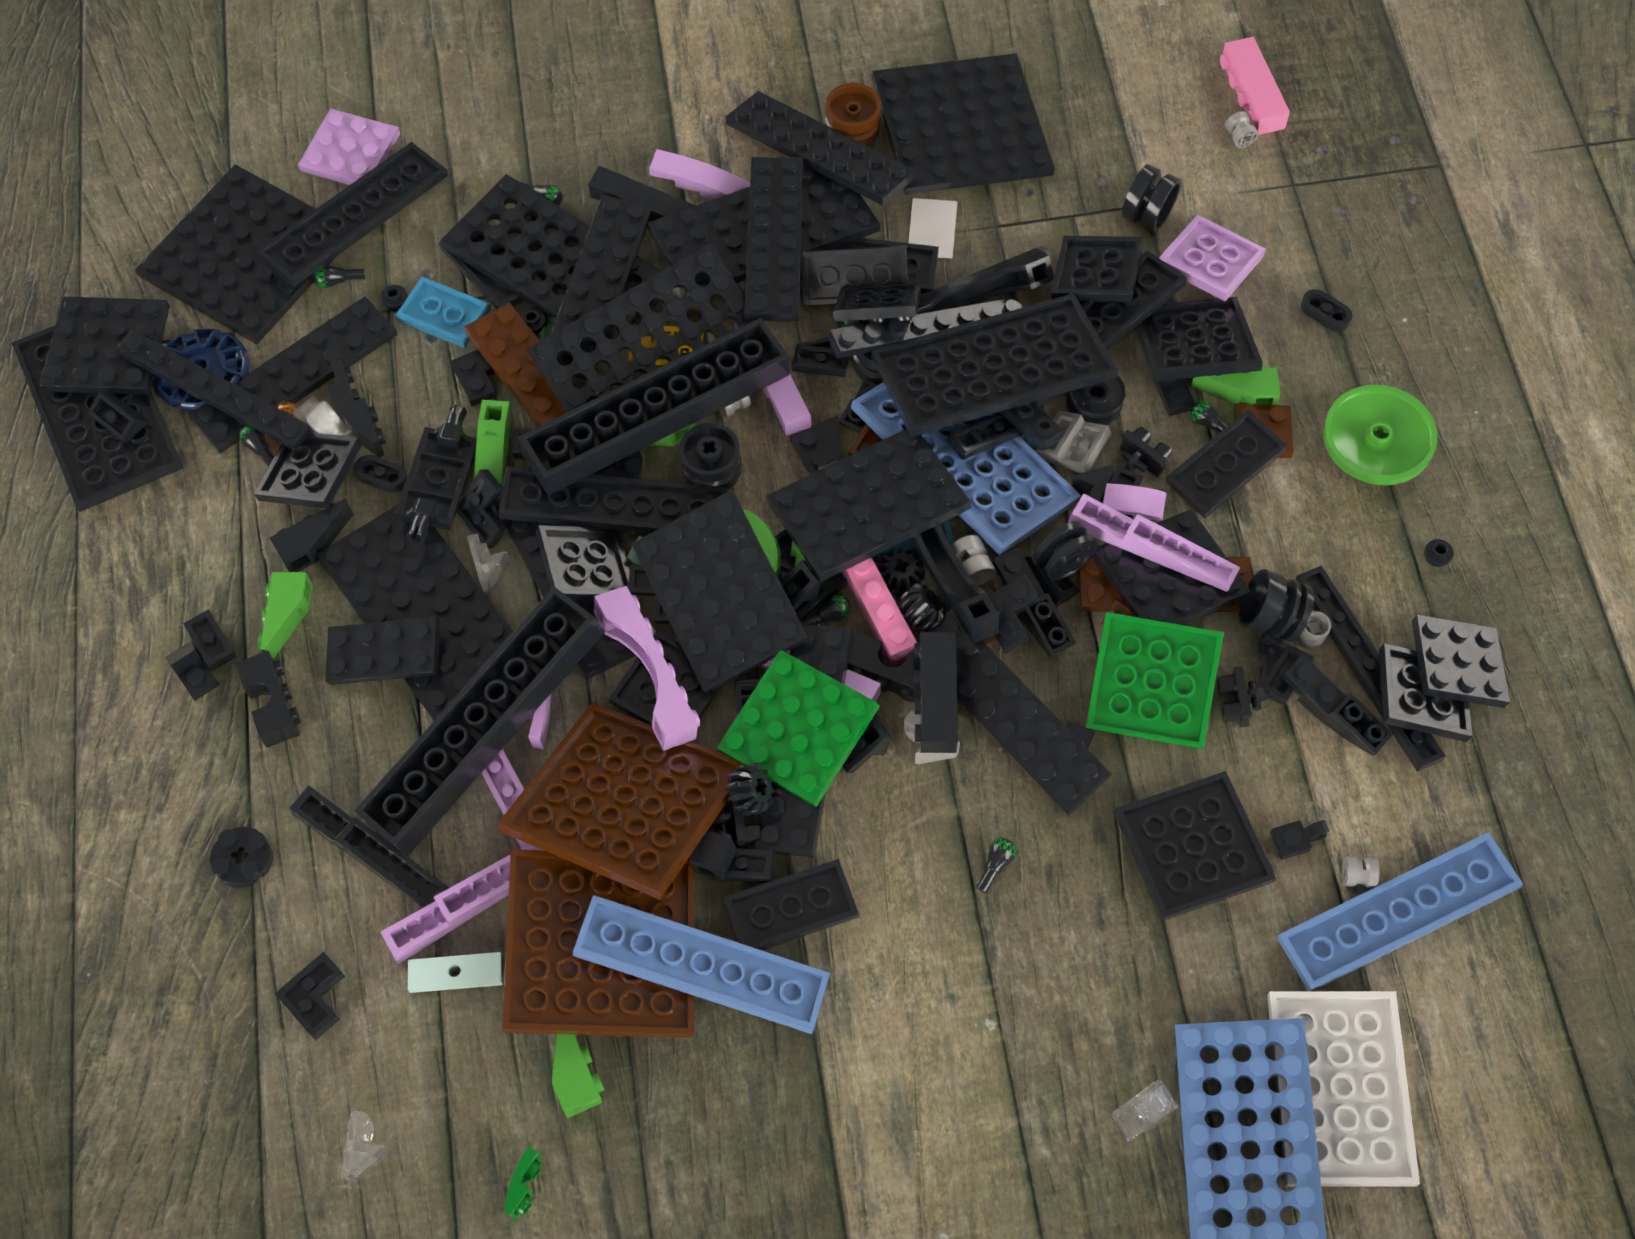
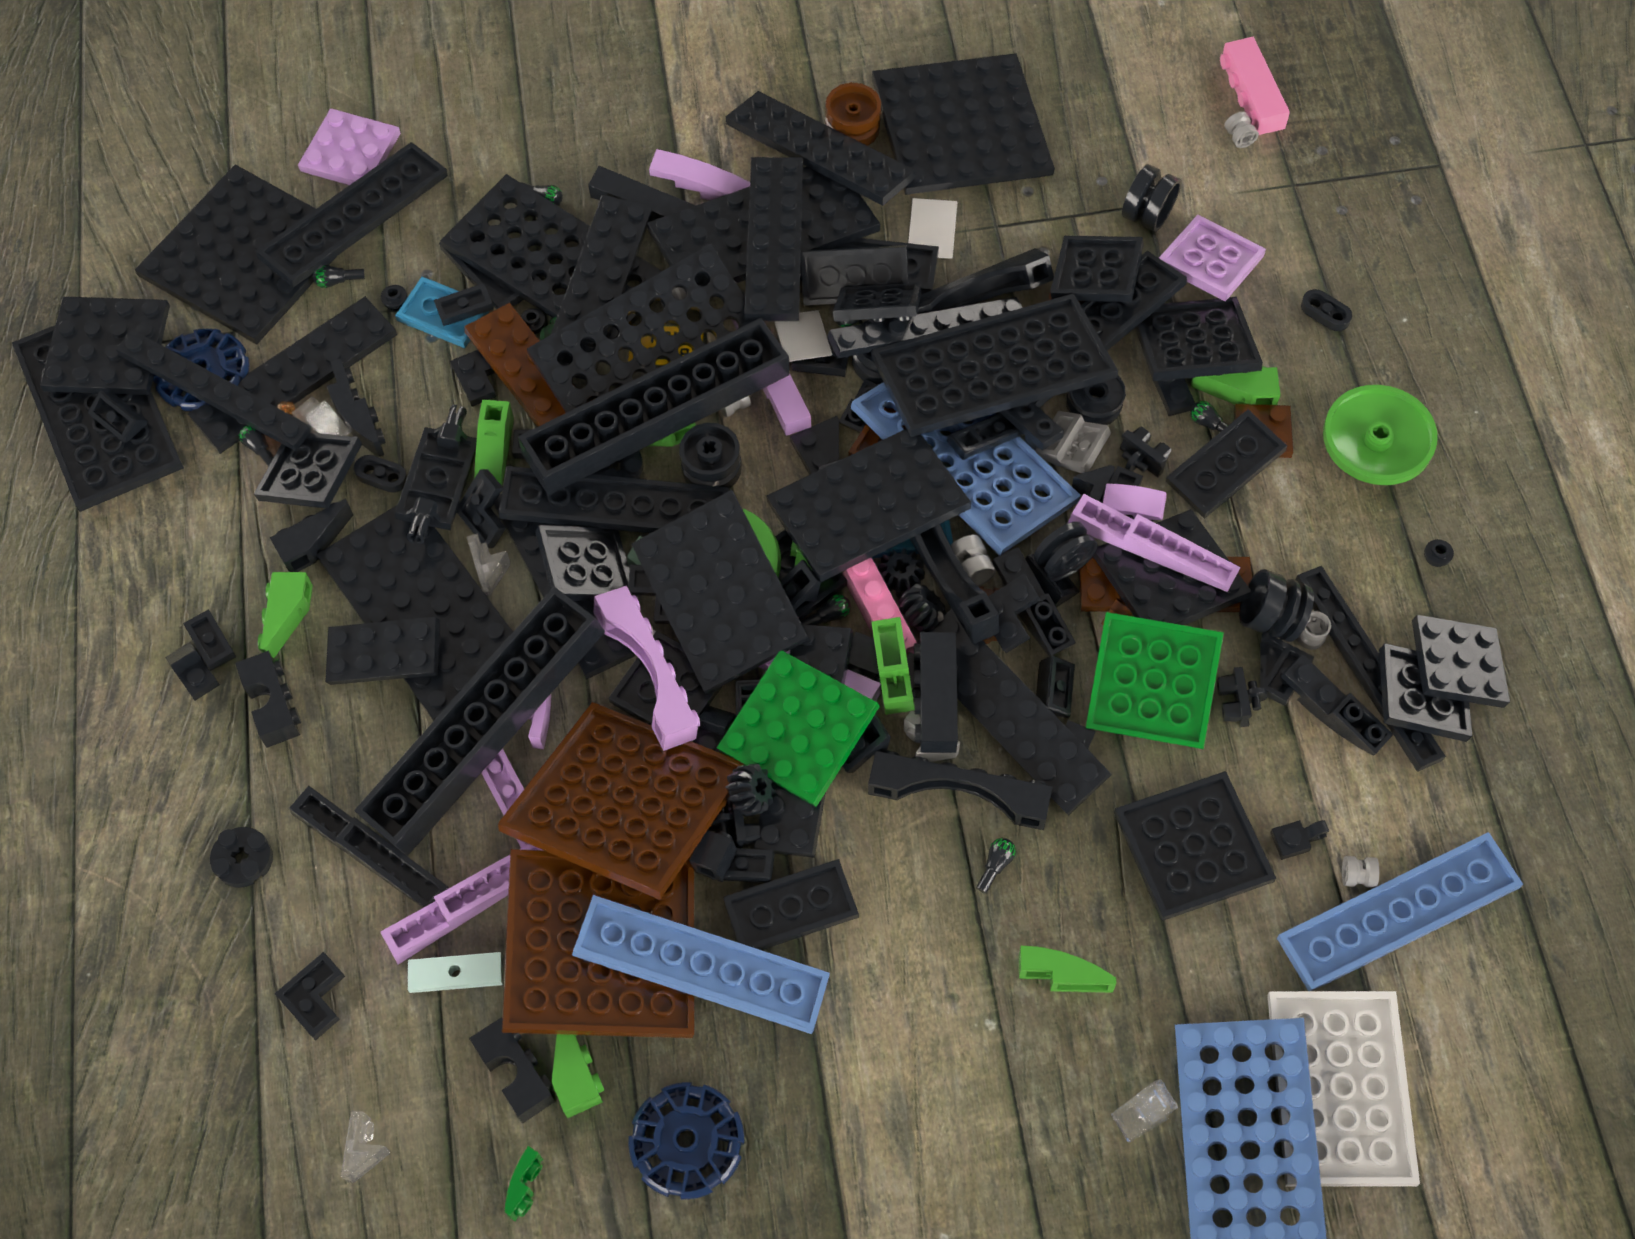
none -> black plate [434,283,494,327]
none -> black arch [469,1017,555,1124]
none -> dark blue plate [628,1082,744,1200]
none -> black slope [693,706,736,753]
none -> white sticker [774,310,832,362]
none -> black arch [868,750,1052,830]
none -> bright green slope [871,617,914,715]
none -> bright green slope [1019,945,1116,993]
none -> black slope [1036,655,1075,718]

